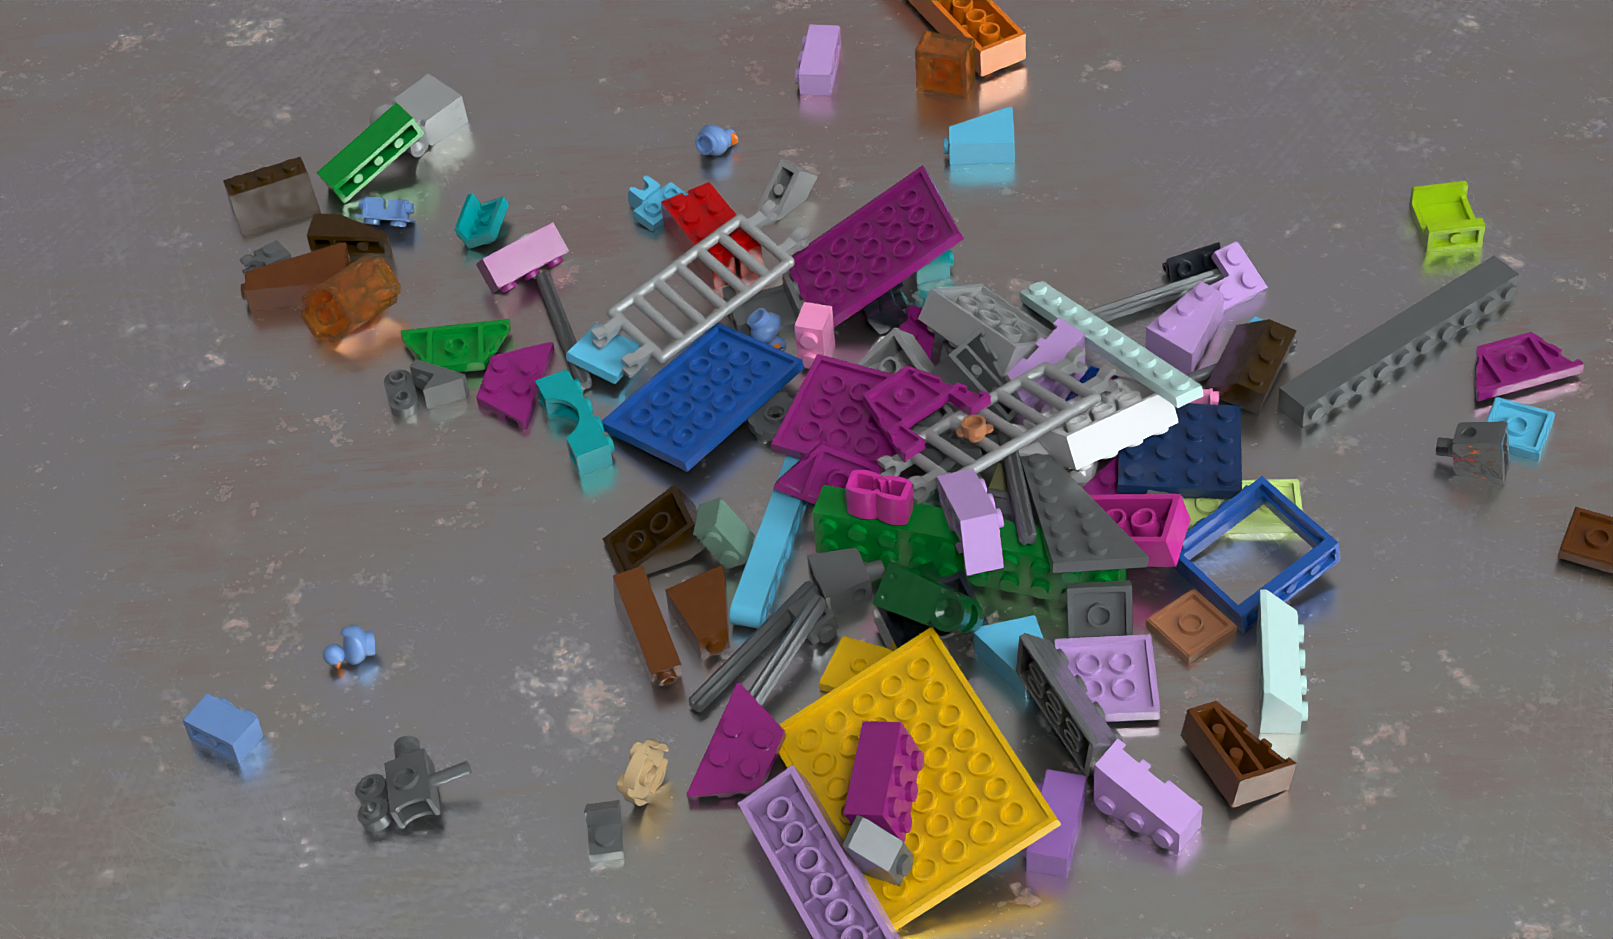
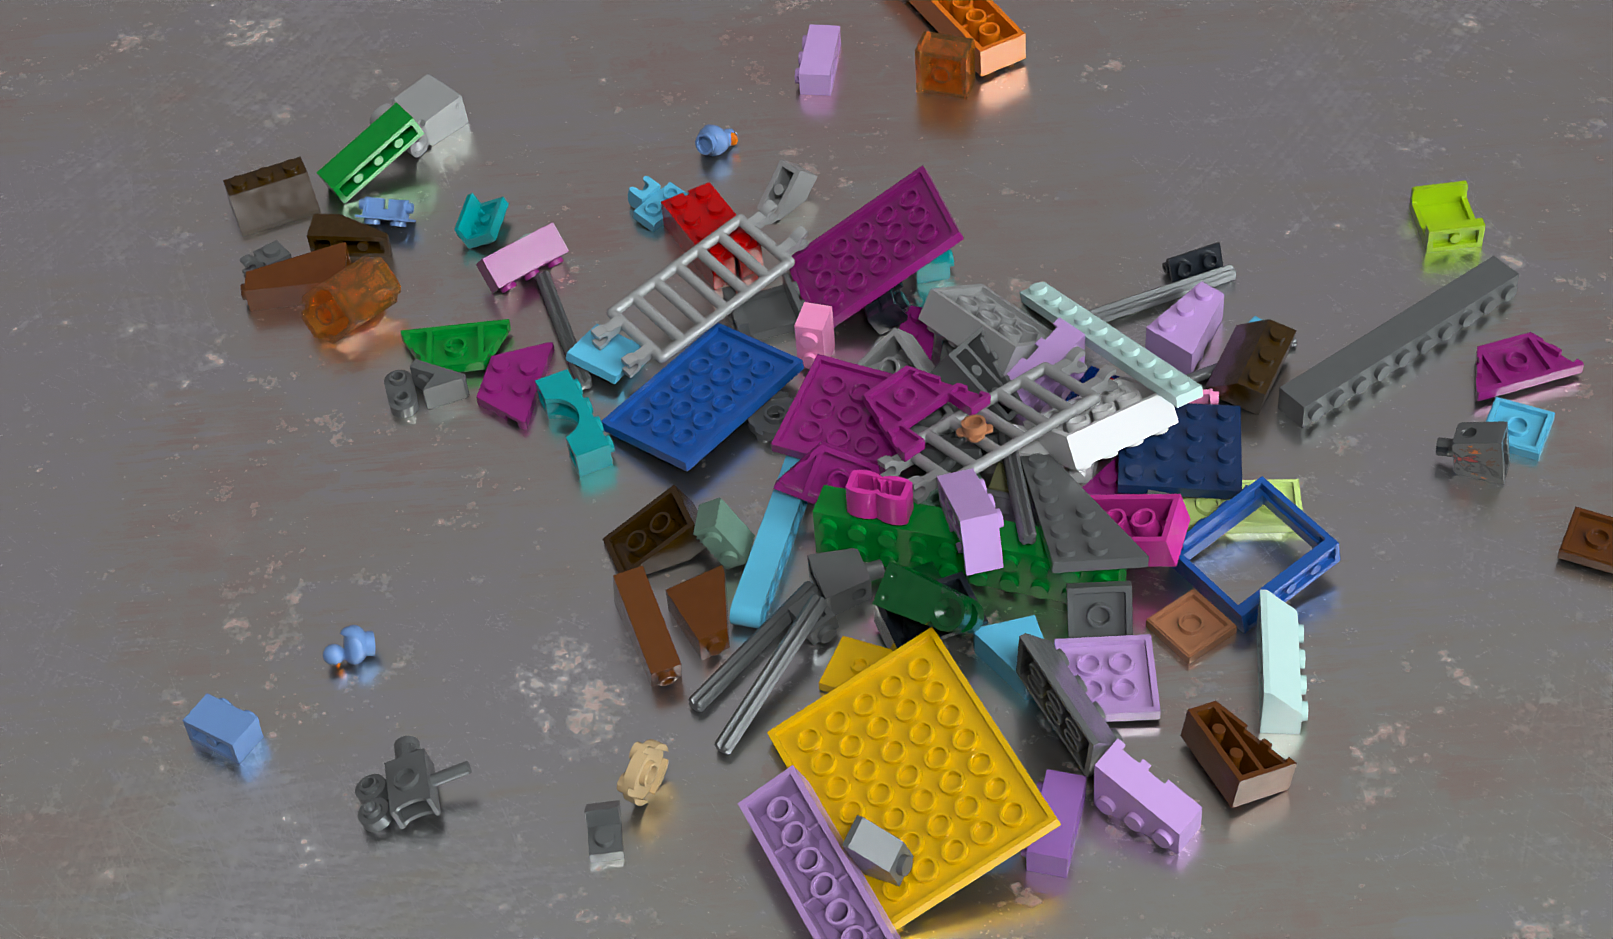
magenta wing [686,683,786,801] -> none
medium blue animal [747,308,786,351] -> none
magenta brick [844,721,924,843] -> none
medium azure slope [944,107,1015,165] -> none
lavender plate [1210,241,1268,313] -> none

